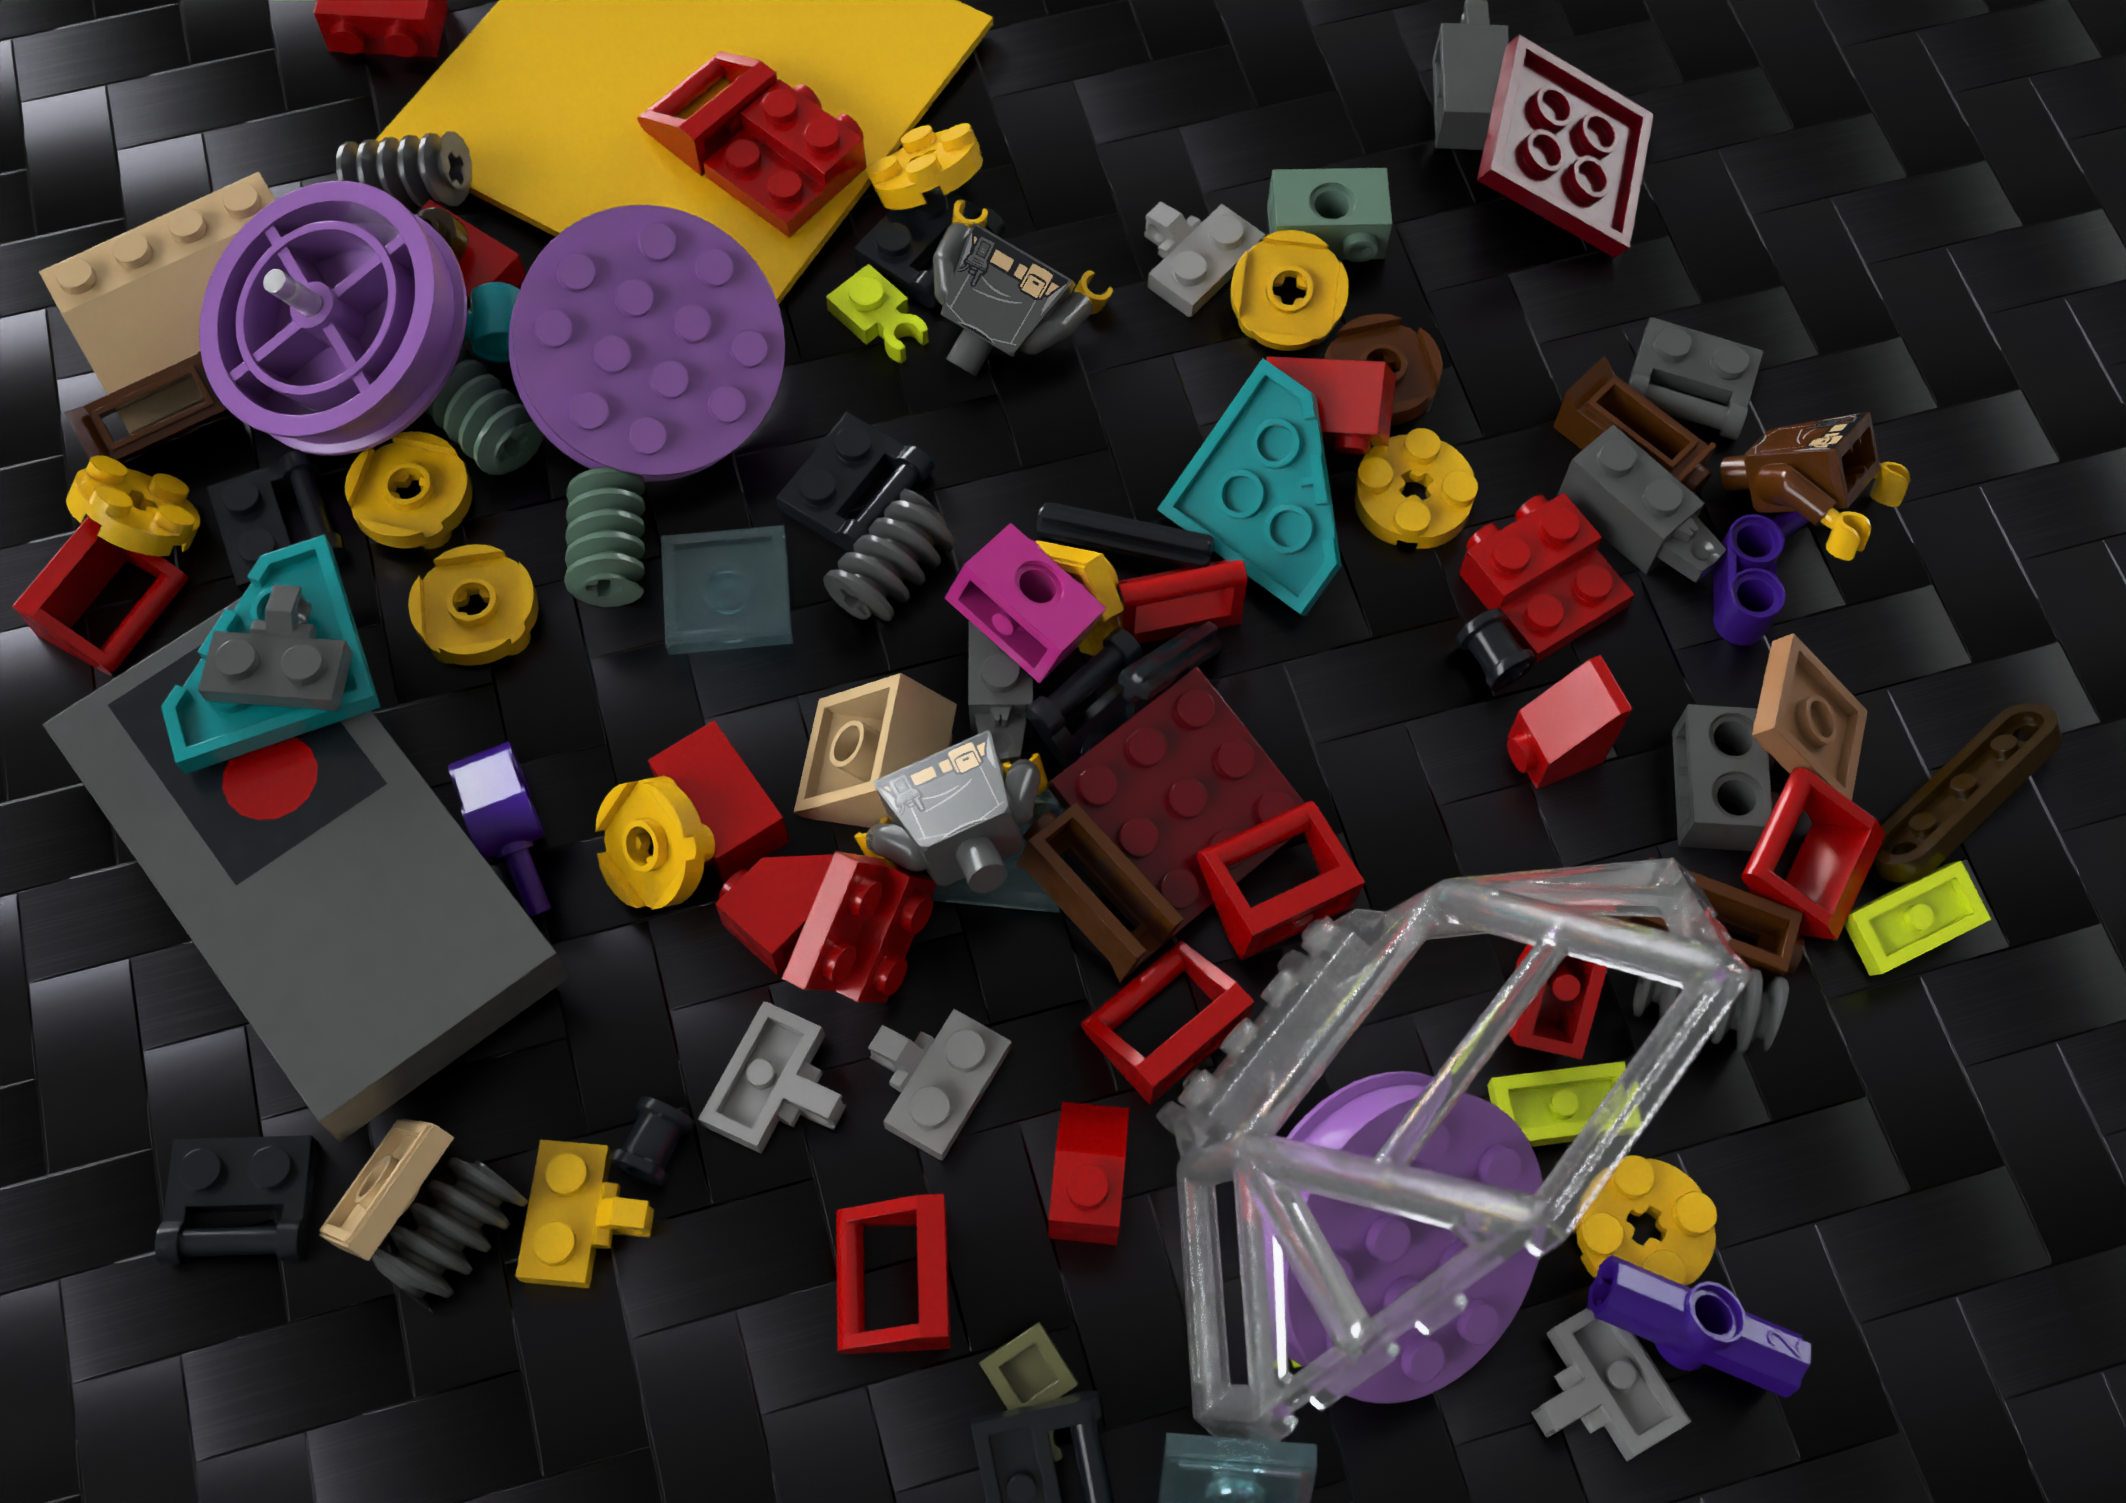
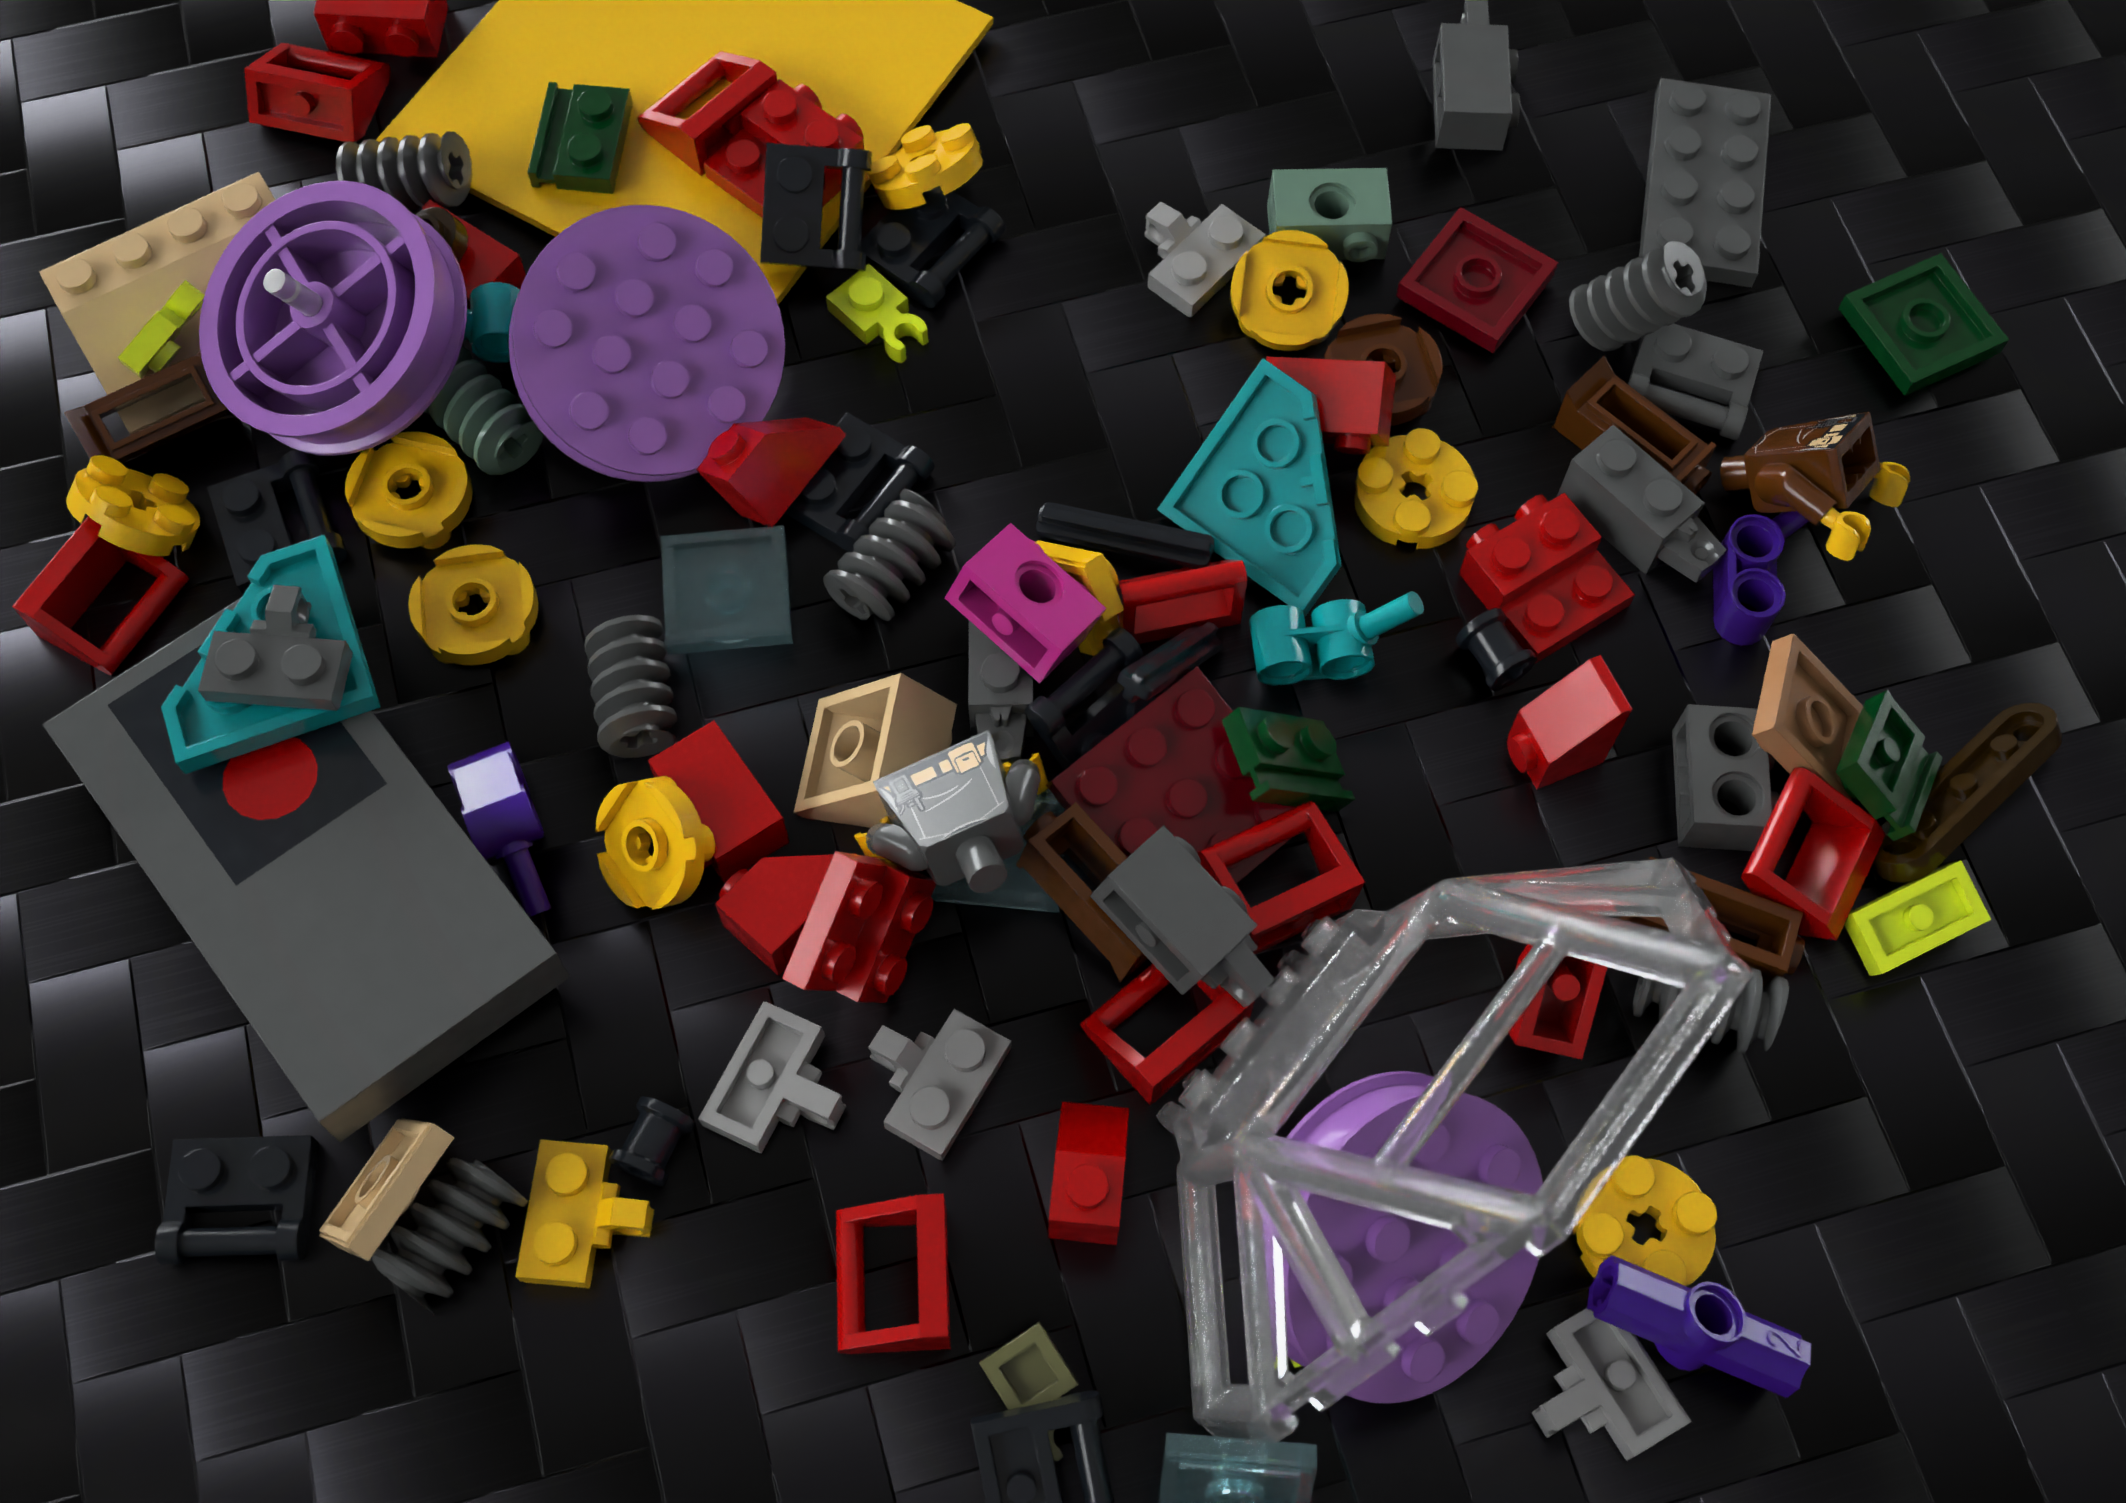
sand green piece [564,467,645,607] -> none
dark grey torso [933,200,1113,376] -> none
plate [1477,34,1654,258] -> none
neon yellow plate [1487,1061,1640,1147] -> none
none -> neon yellow plate [118,280,204,379]
none -> red tile [244,43,391,142]
none -> dark green plate [527,82,633,194]
none -> dark grey piece [584,614,677,758]
none -> red slope [696,417,847,528]
none -> black plate [760,143,872,271]
none -> dark grey hinge [1090,825,1275,1008]
none -> dark green plate [1222,707,1355,812]
none -> teal beam [1249,591,1424,686]
none -> dark red plate [1396,207,1559,354]
none -> dark grey piece [1569,241,1707,351]
none -> dark grey plate [1639,78,1771,288]
none -> dark green plate [1836,690,1942,841]
none -> dark green plate [1838,253,2009,396]

